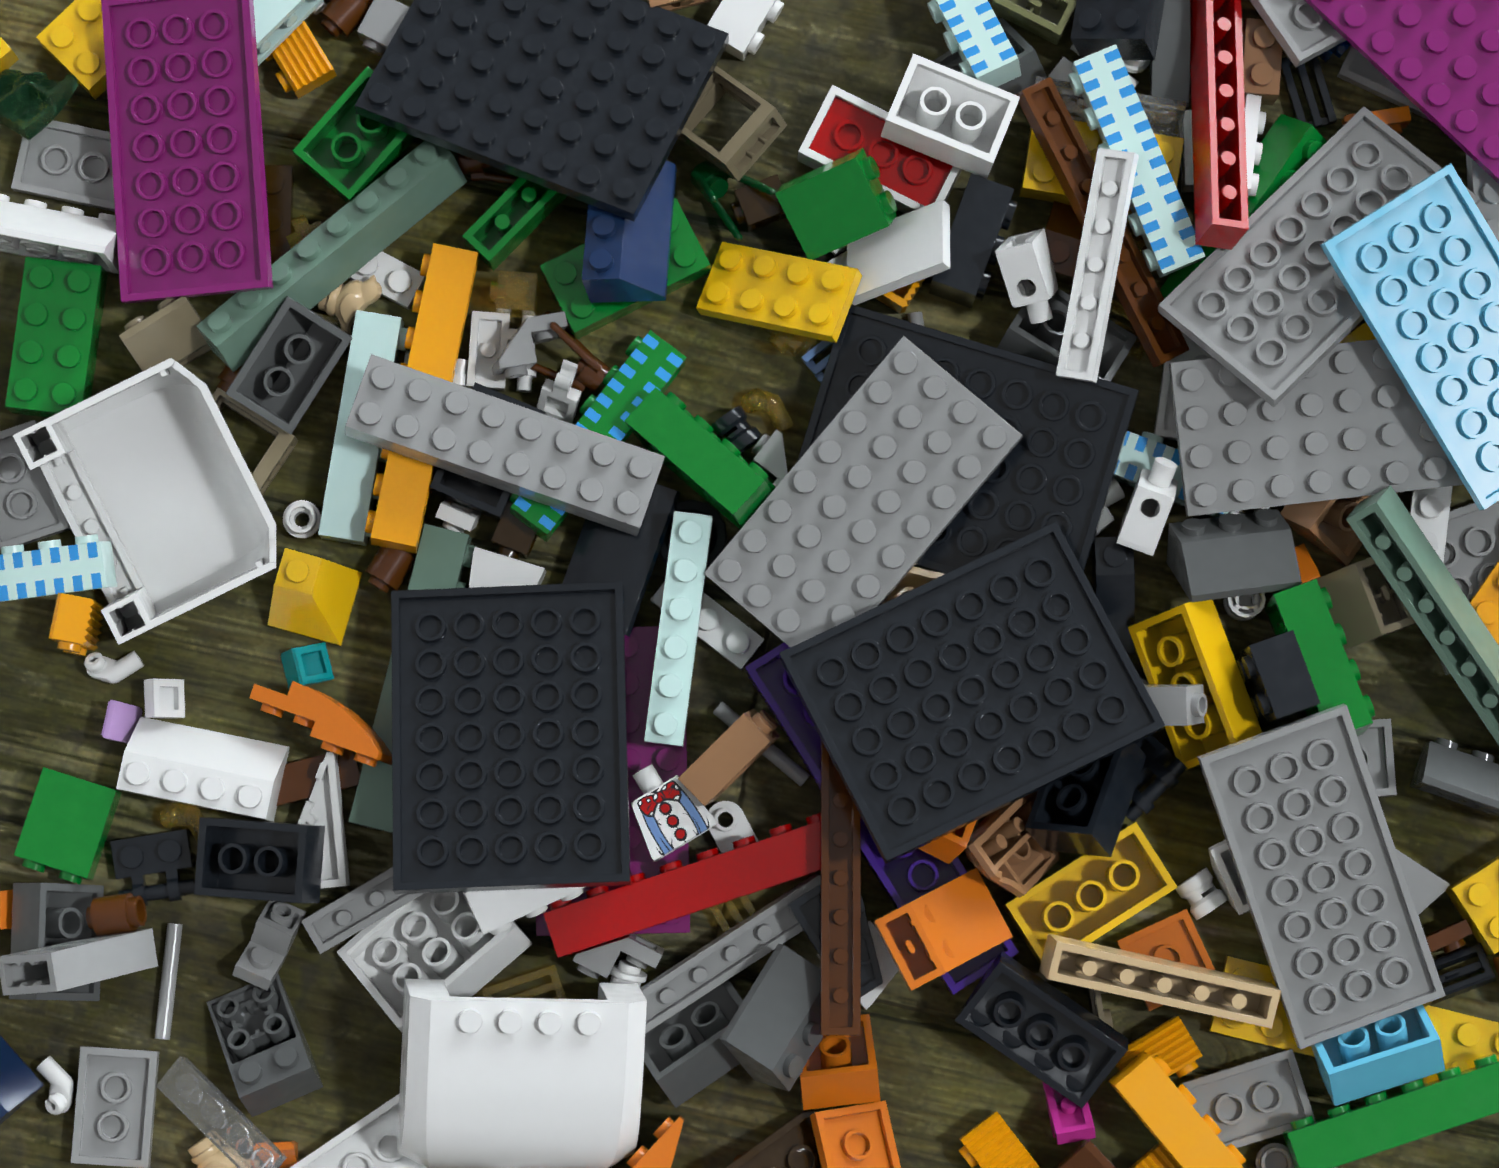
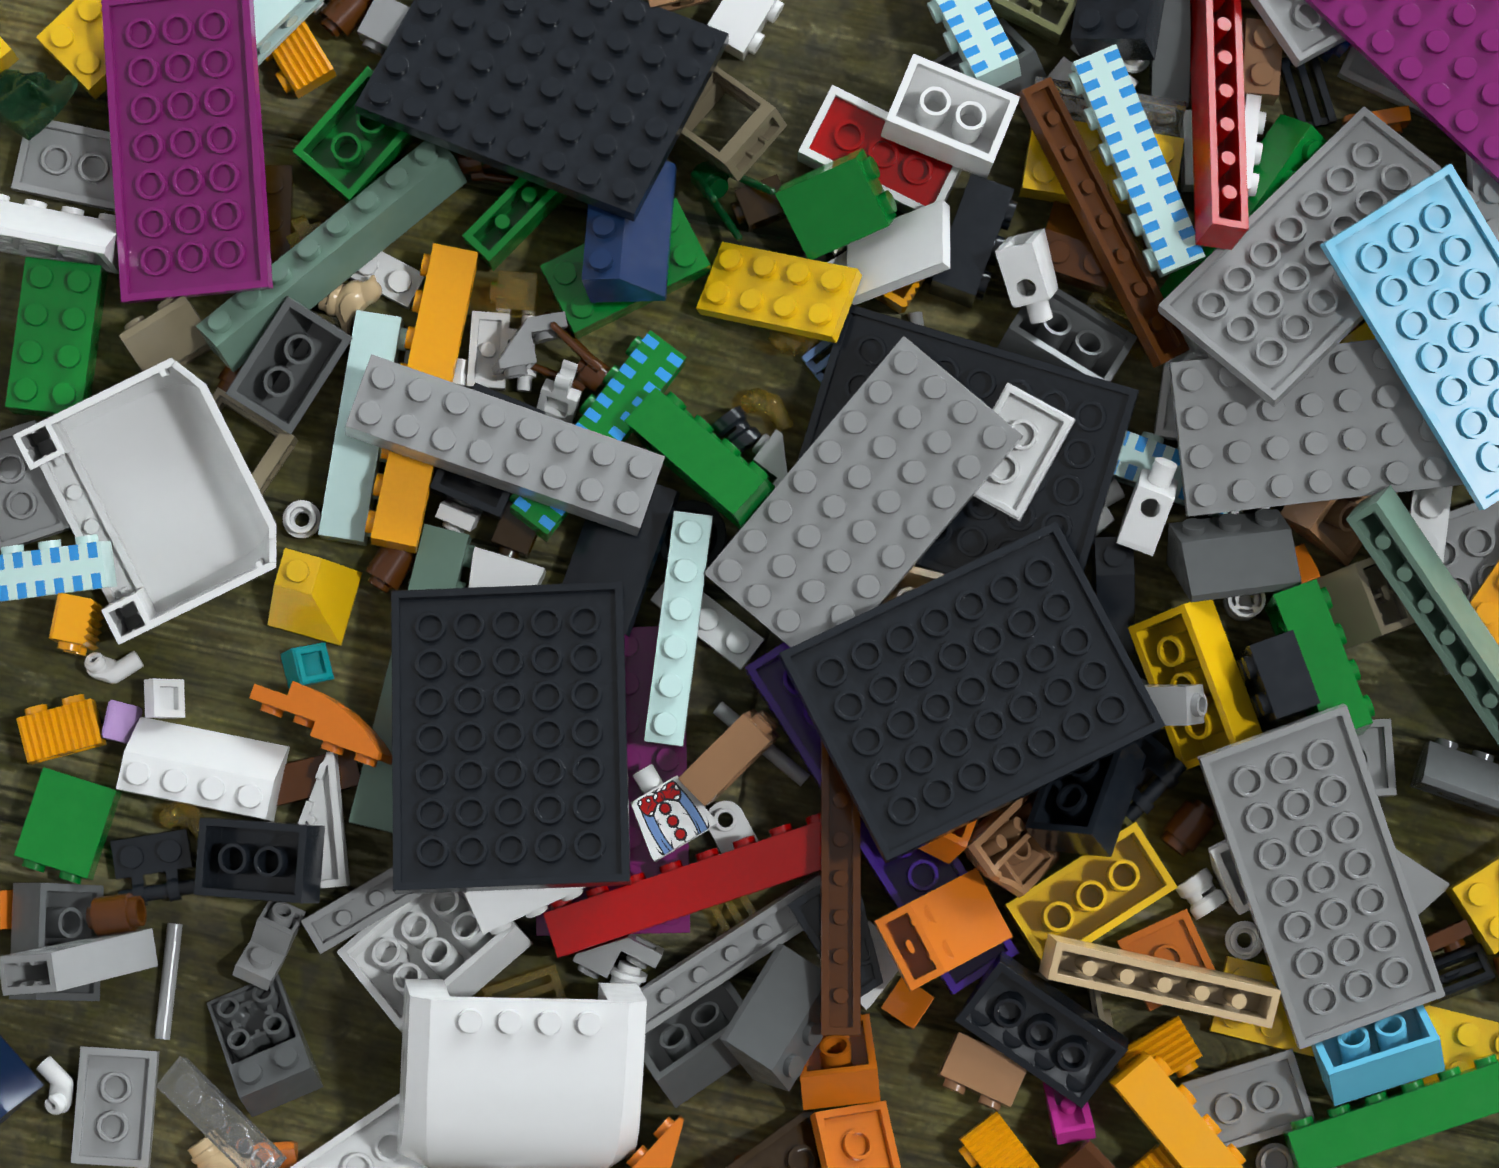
white plate [1056,148,1139,383] -> none
none -> light orange brick [16,694,107,765]
none -> orange slope [881,976,935,1030]
none -> medium nougat brick [937,1032,1027,1112]
none -> white tile [973,382,1076,521]
none -> reddish brown brick [1160,799,1216,857]
none -> white plate [1225,921,1263,960]

